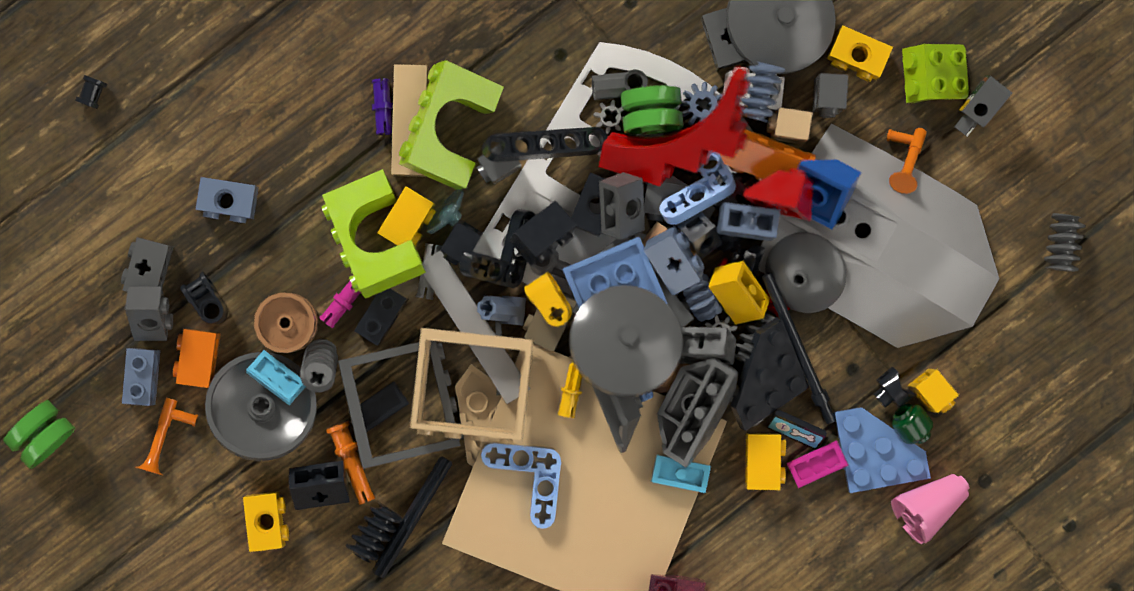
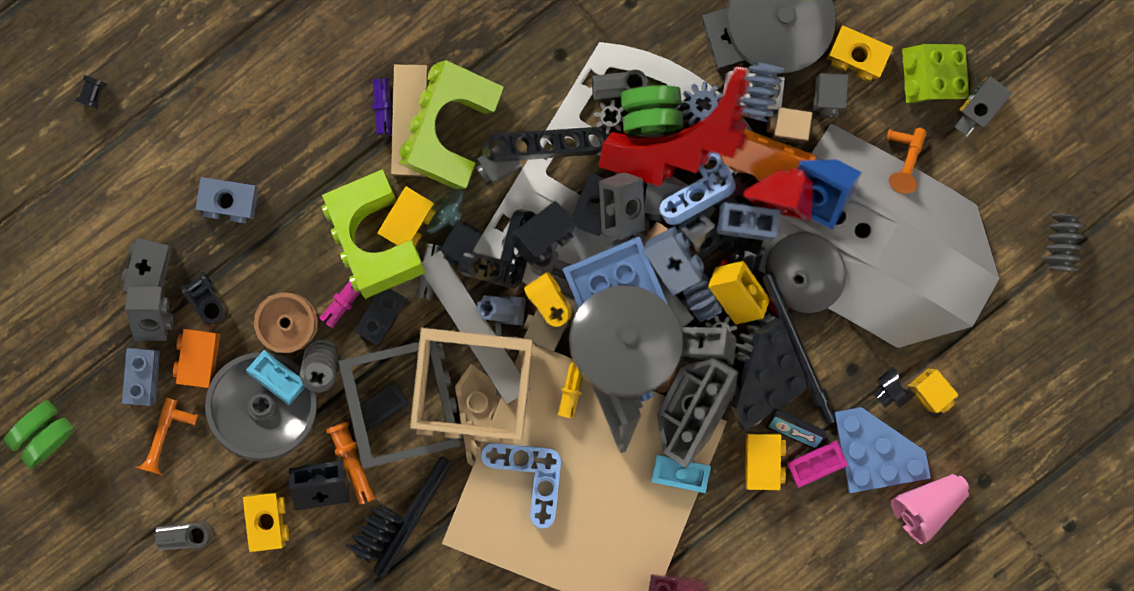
dark green head [892,403,933,444] -> none
none -> dark grey piece [155,521,214,551]

